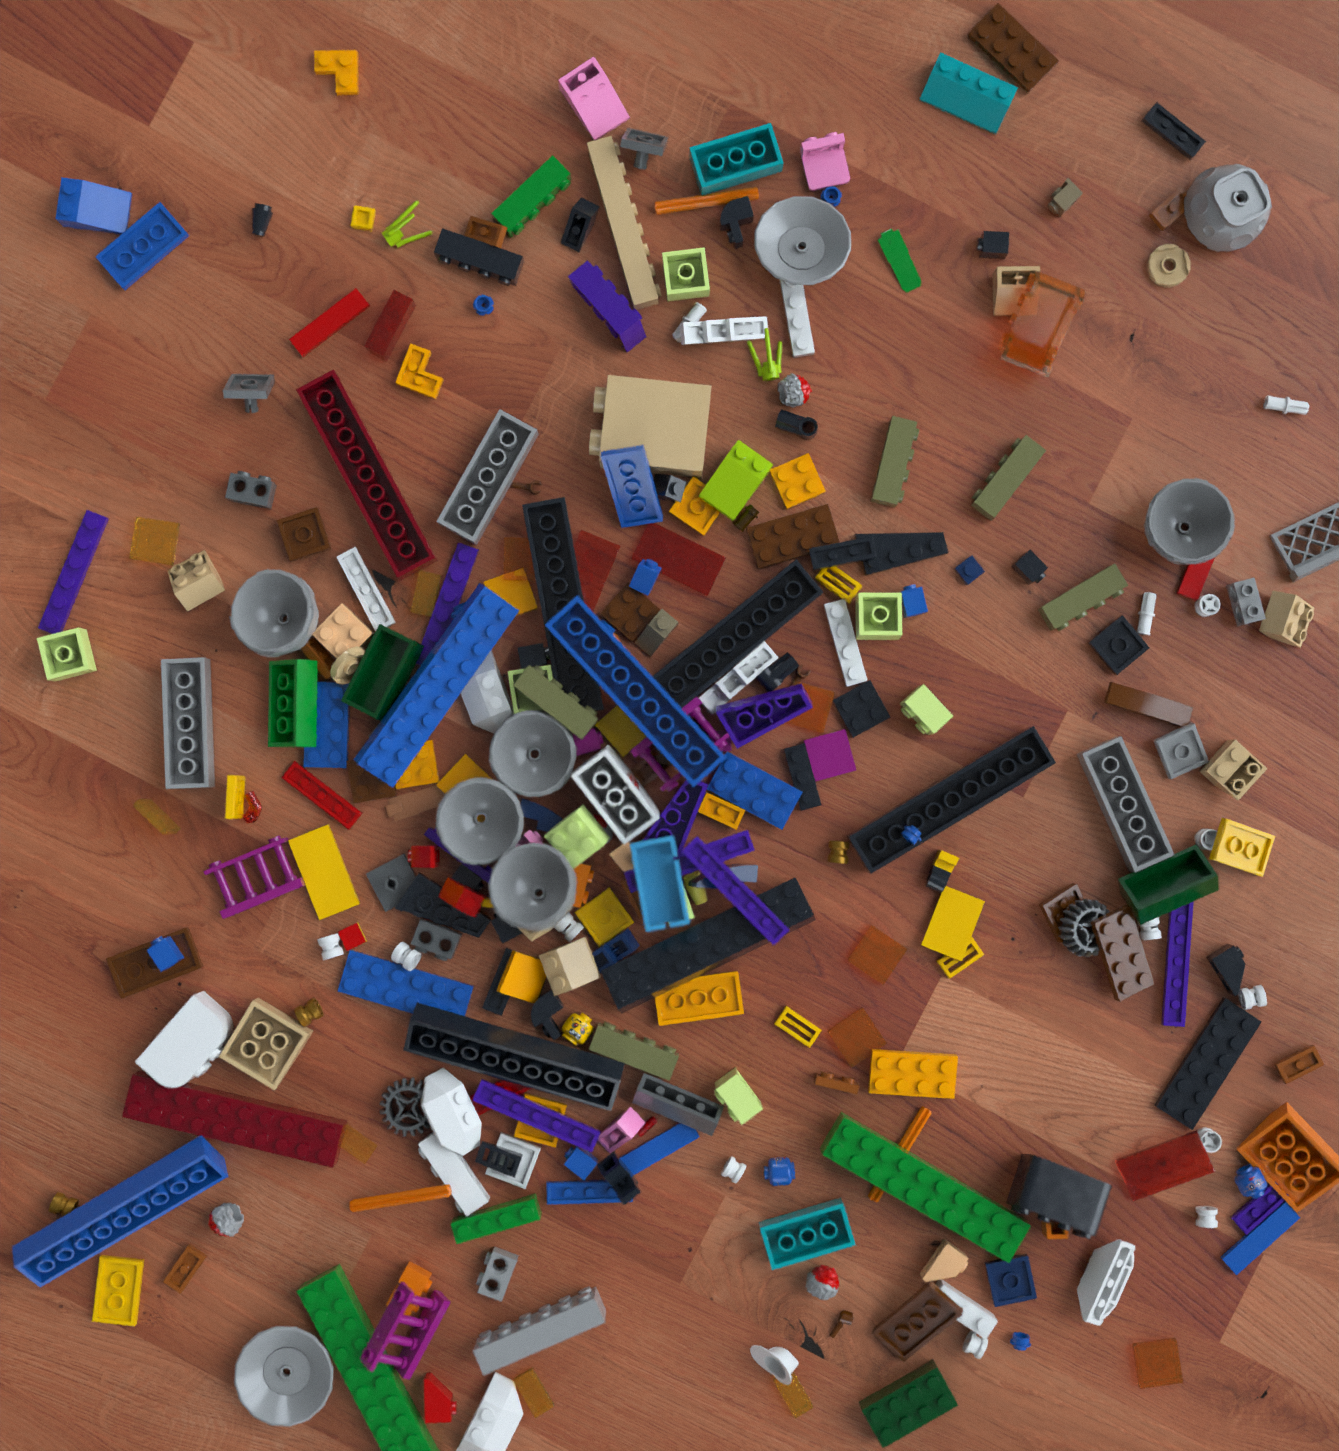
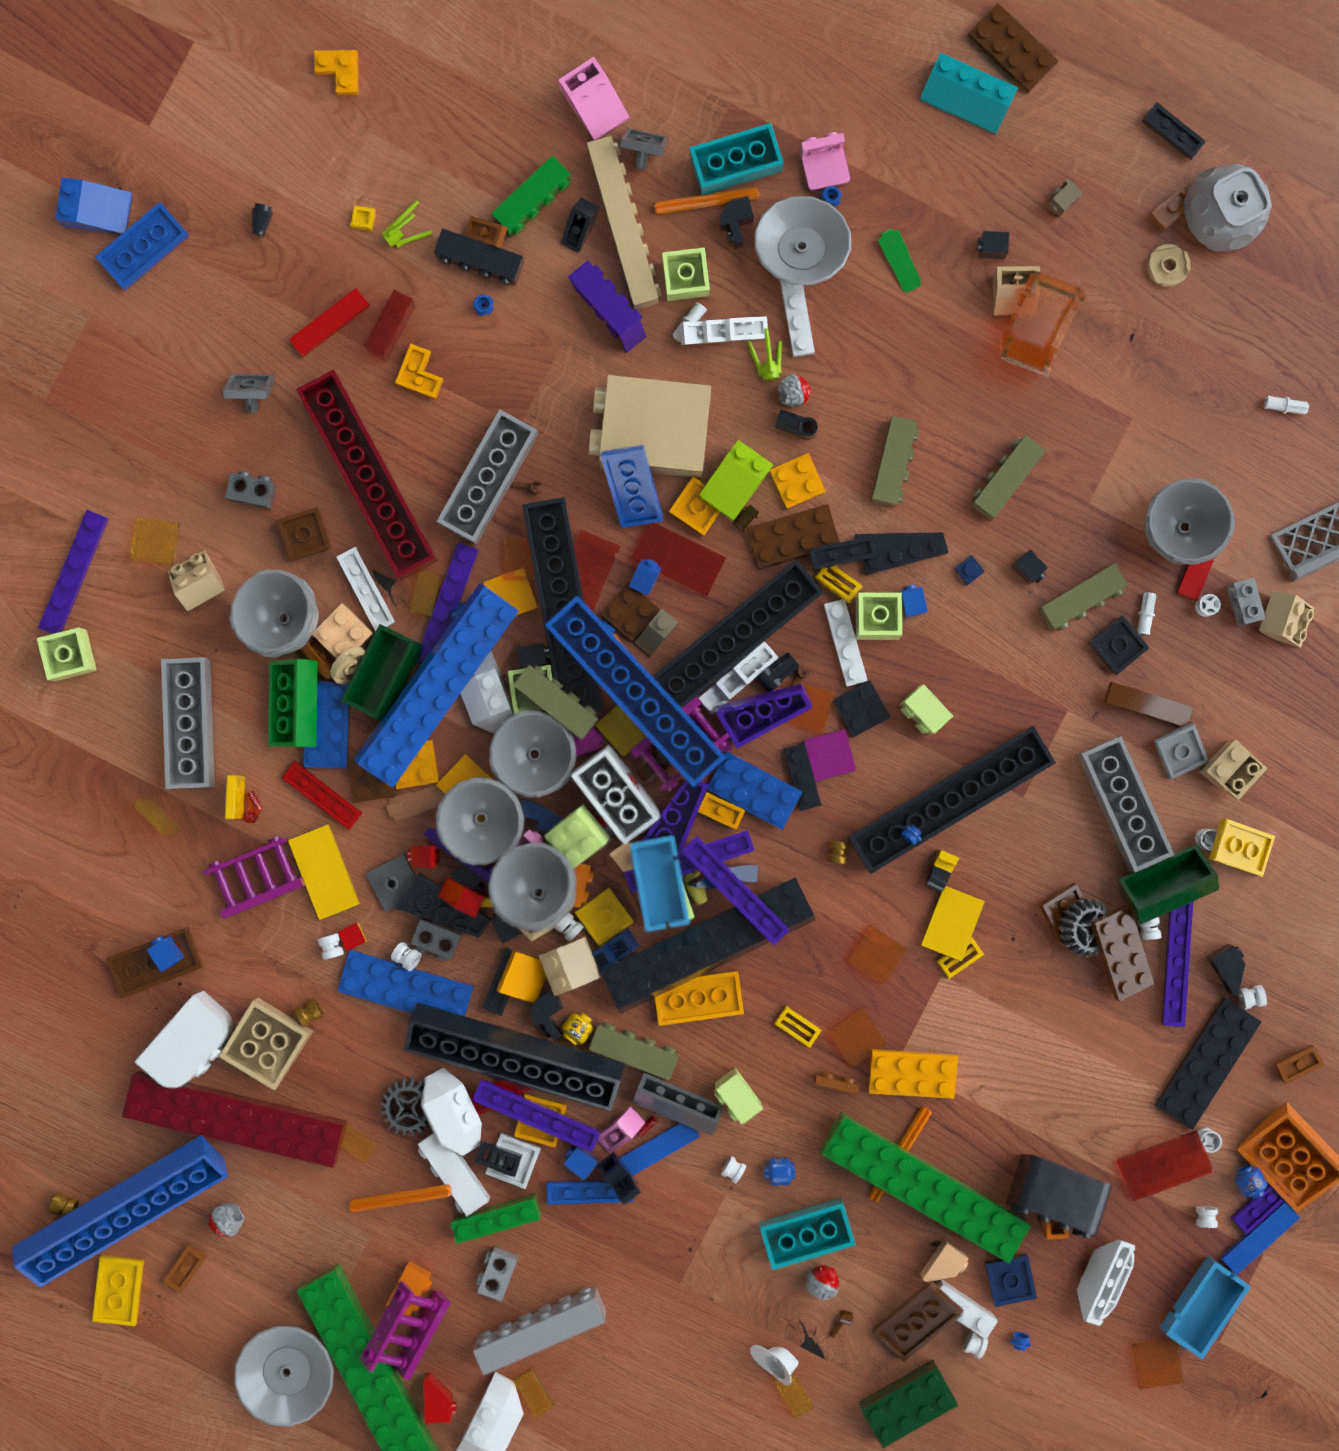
black brick [653,474,686,502] -> none
none -> dark azure piece [1160,1255,1251,1359]

